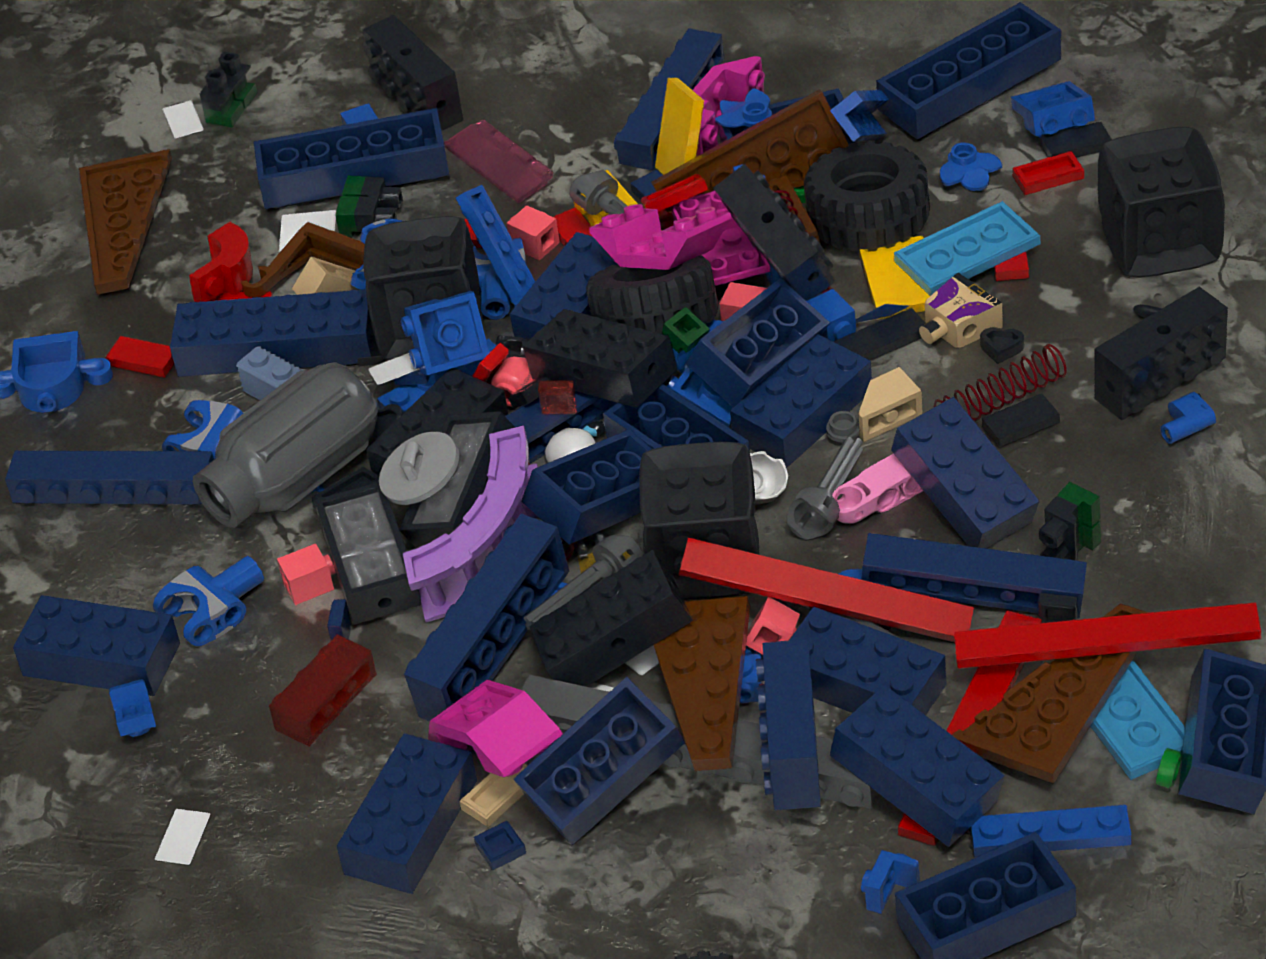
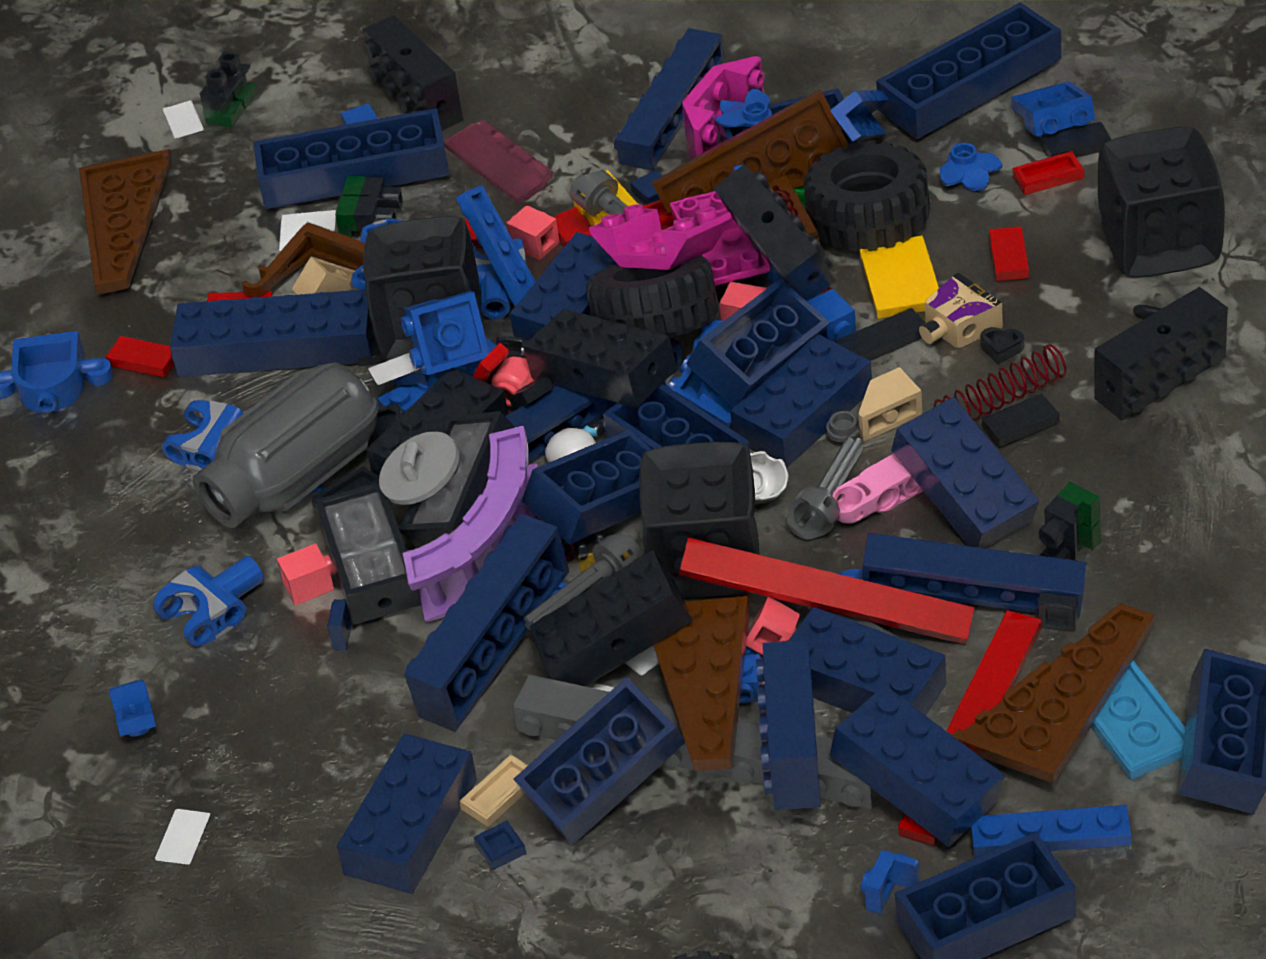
dark blue brick [5,451,214,505] -> none
dark blue brick [13,595,181,696] -> none
red arch [189,222,253,302] -> none
sand blue brick [236,346,304,401] -> none
clear red brick [269,634,377,747] -> none
dark pink slope [428,680,562,778] -> none
clear red tile [538,381,577,414] -> none
red tile [640,174,708,212] -> none
yellow tile [655,78,704,175] -> none
dark green leg [662,307,710,370] -> none
blue sticker [856,304,909,323] -> none
dark azure tile [894,201,1041,296] -> none
red tile [954,602,1261,668] -> none
green tile [1156,748,1182,789] -> none
blue piece [1160,392,1216,444] -> none

